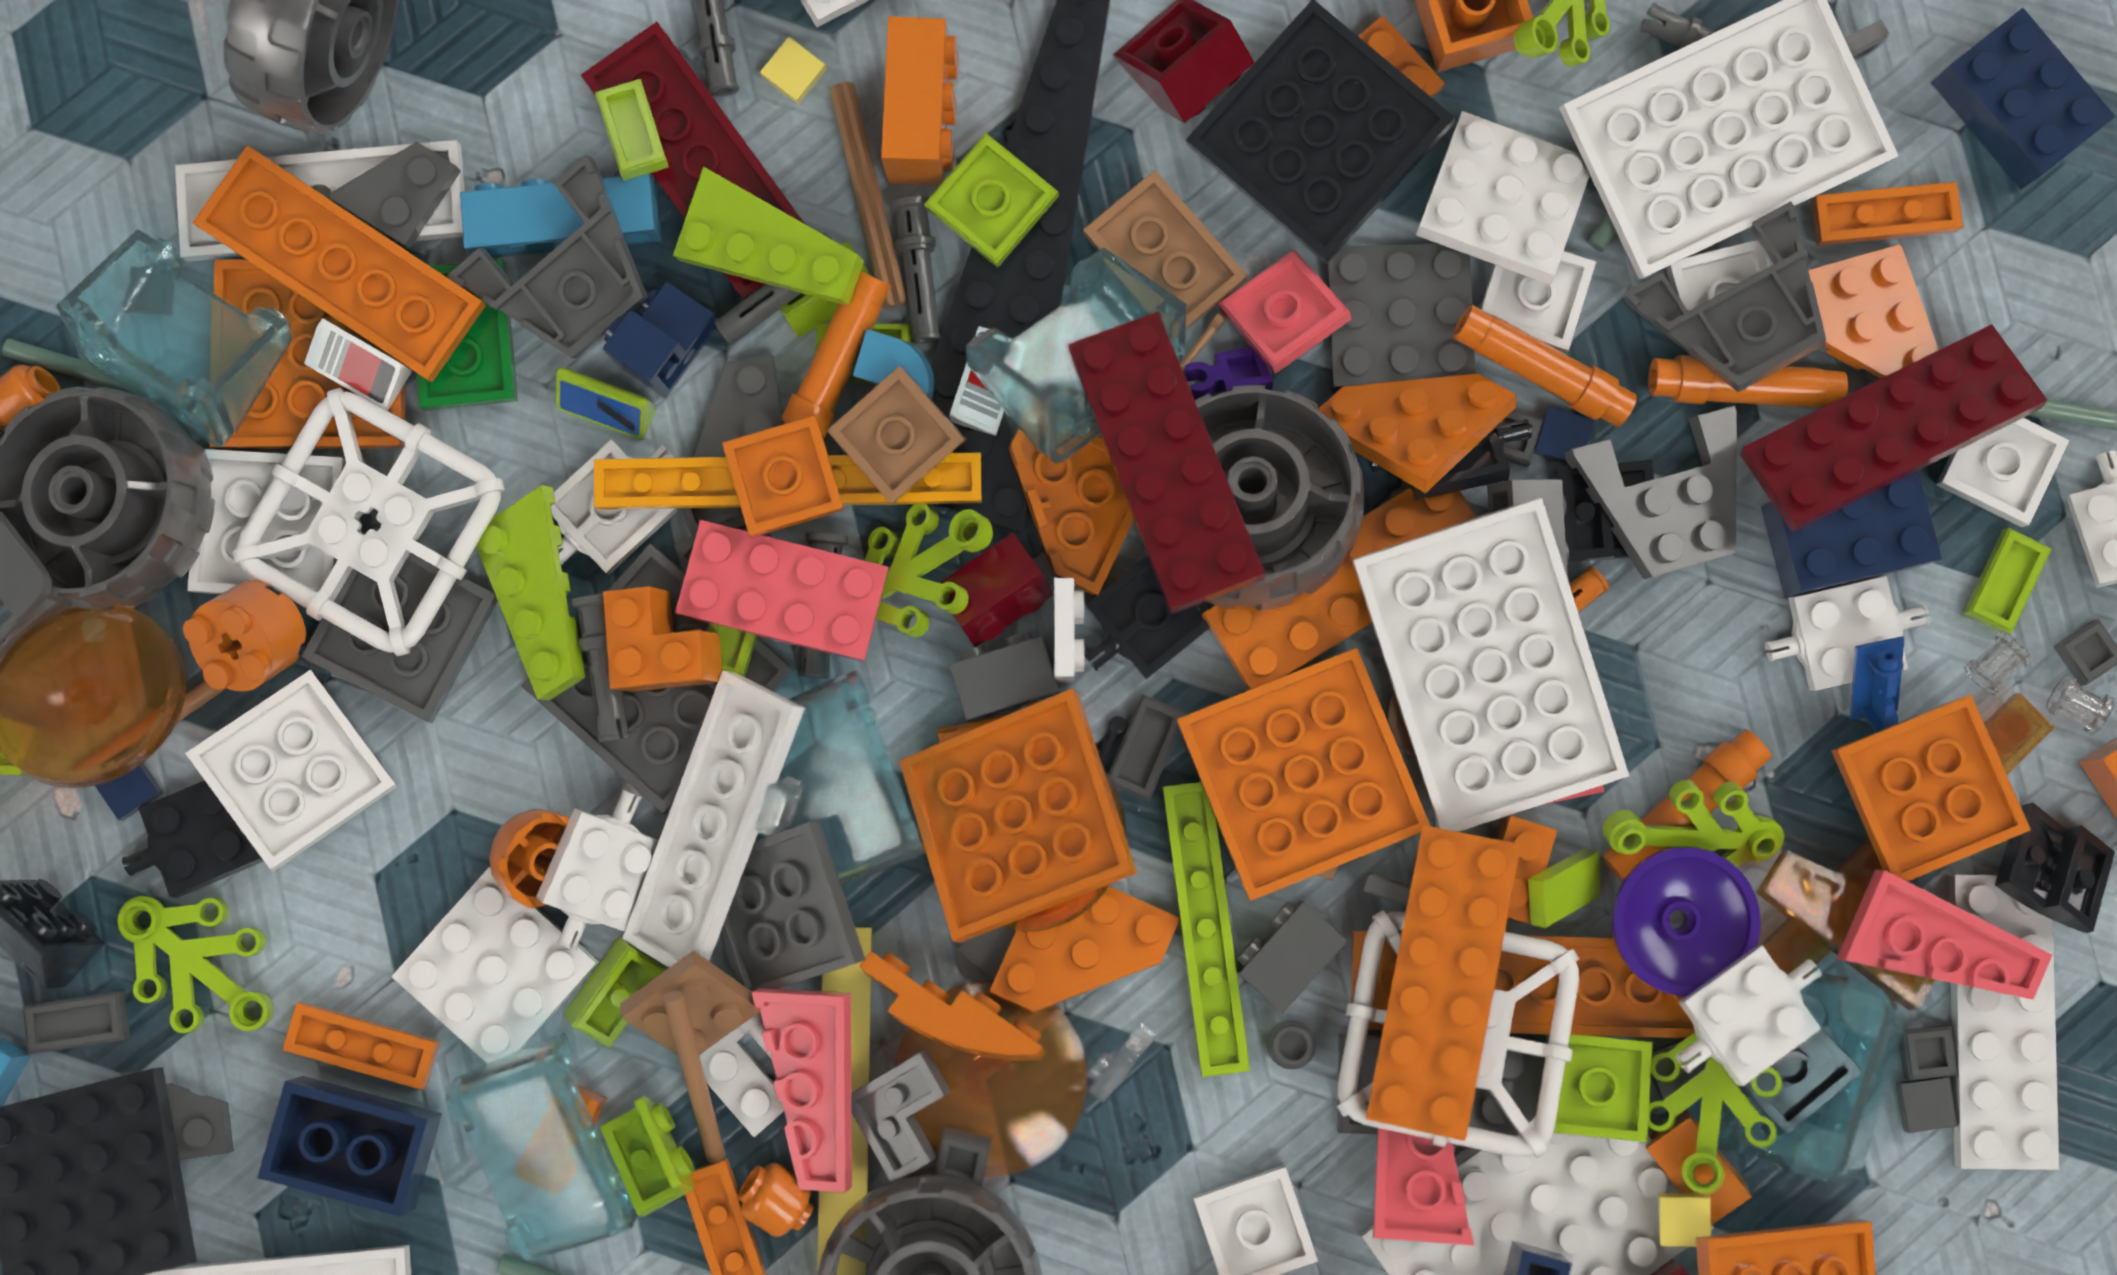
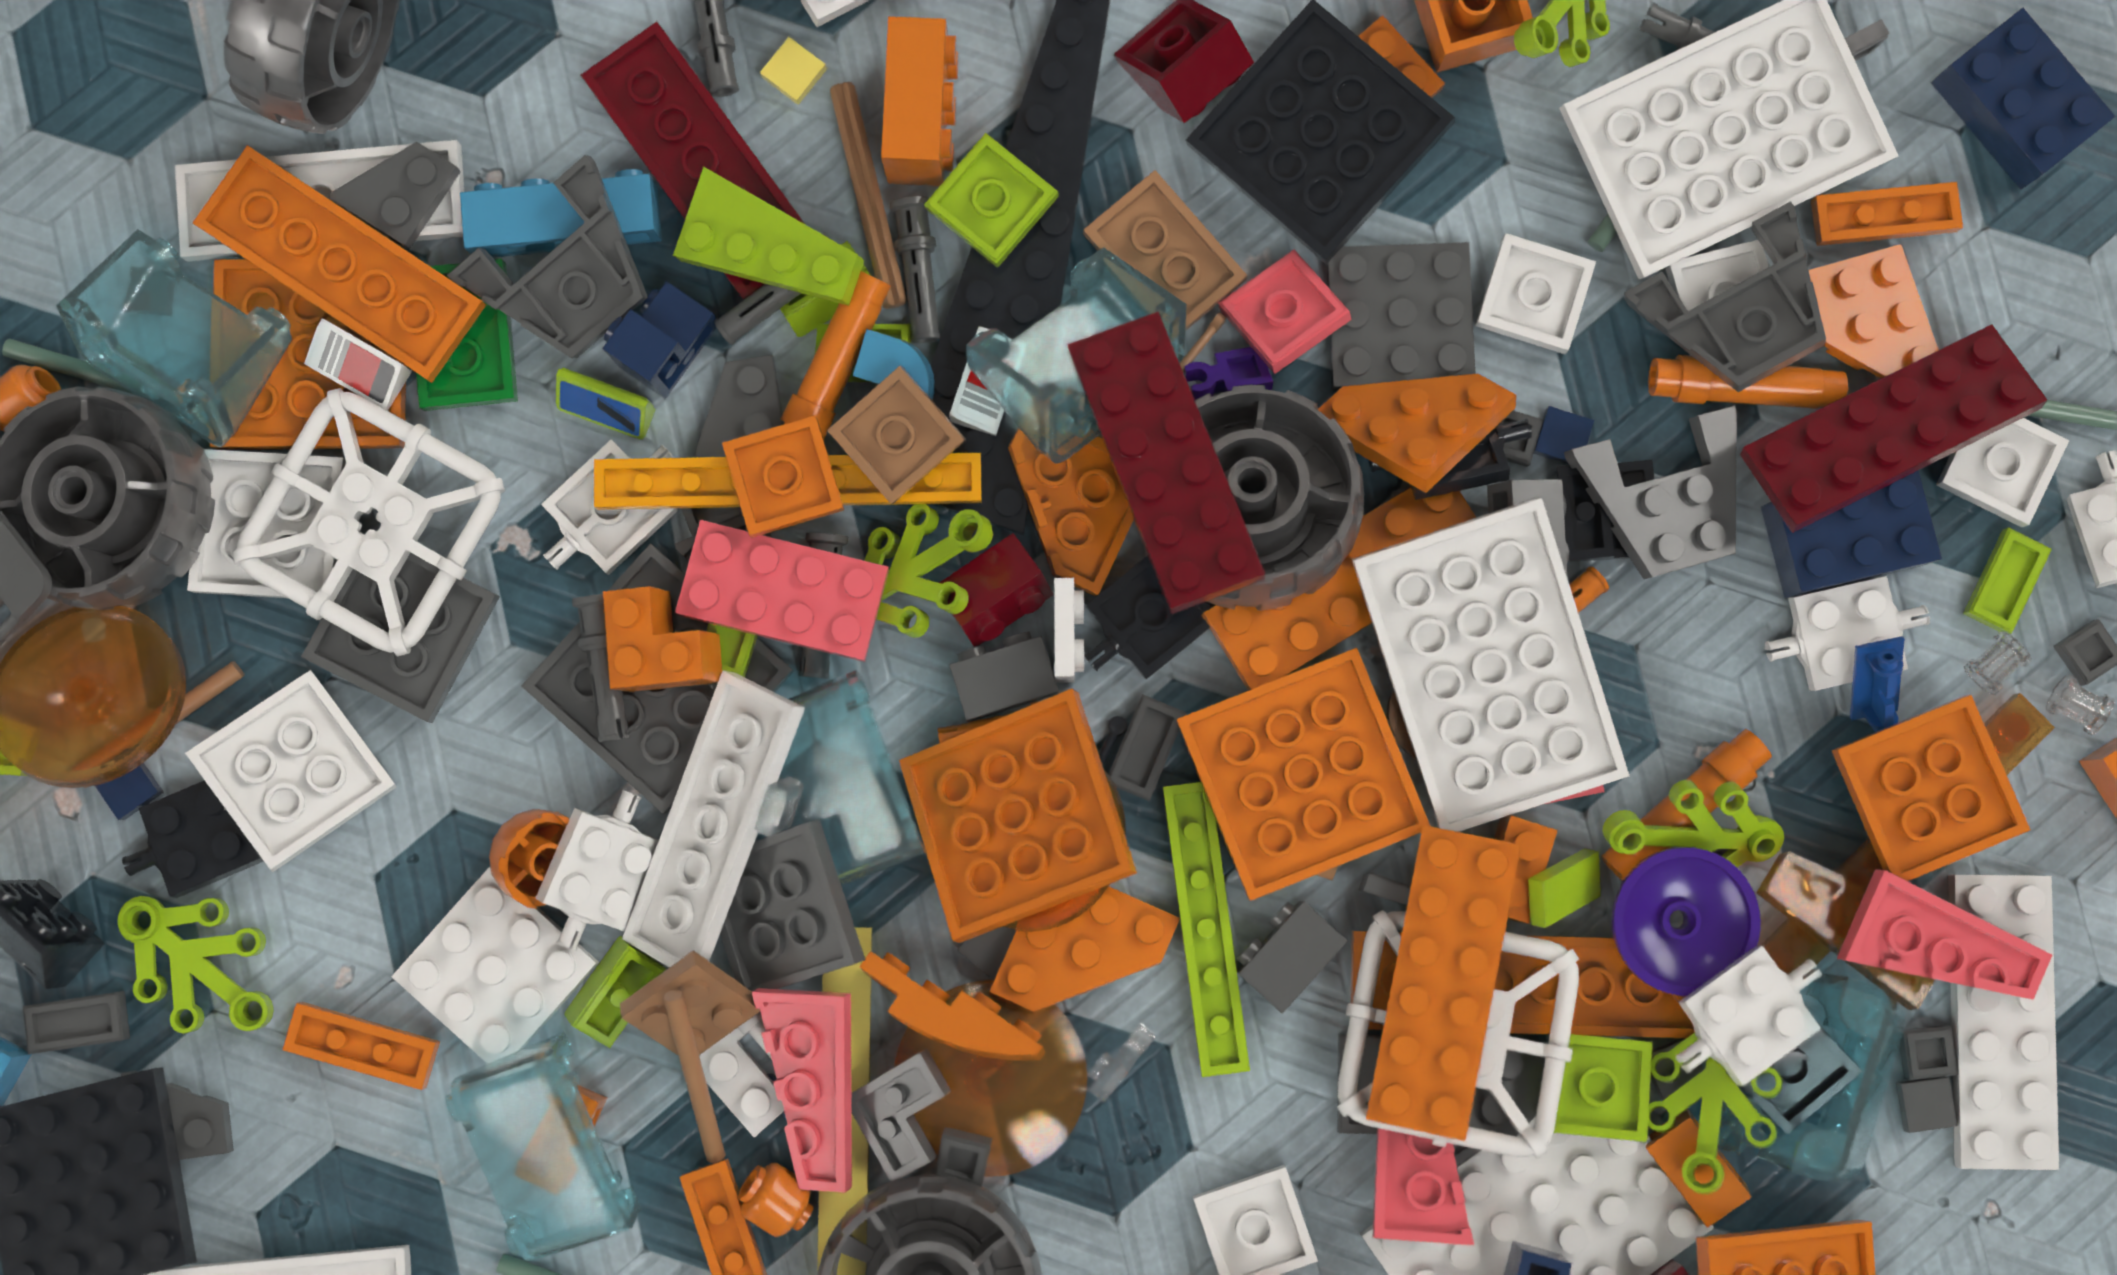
orange brick [183,580,306,691] -> none
dark blue brick [257,1076,442,1217] -> none
lime wing [476,485,585,701] -> none
lime tile [595,79,669,181] -> none
lime bracket [600,1096,695,1217] -> none
dark grey plate [1267,1020,1316,1069] -> none
white plate [1416,111,1590,285] -> none
orange piece [1452,304,1637,427] -> none
light yellow tile [1658,1193,1711,1247] -> none
black slope [1995,802,2115,933] -> none

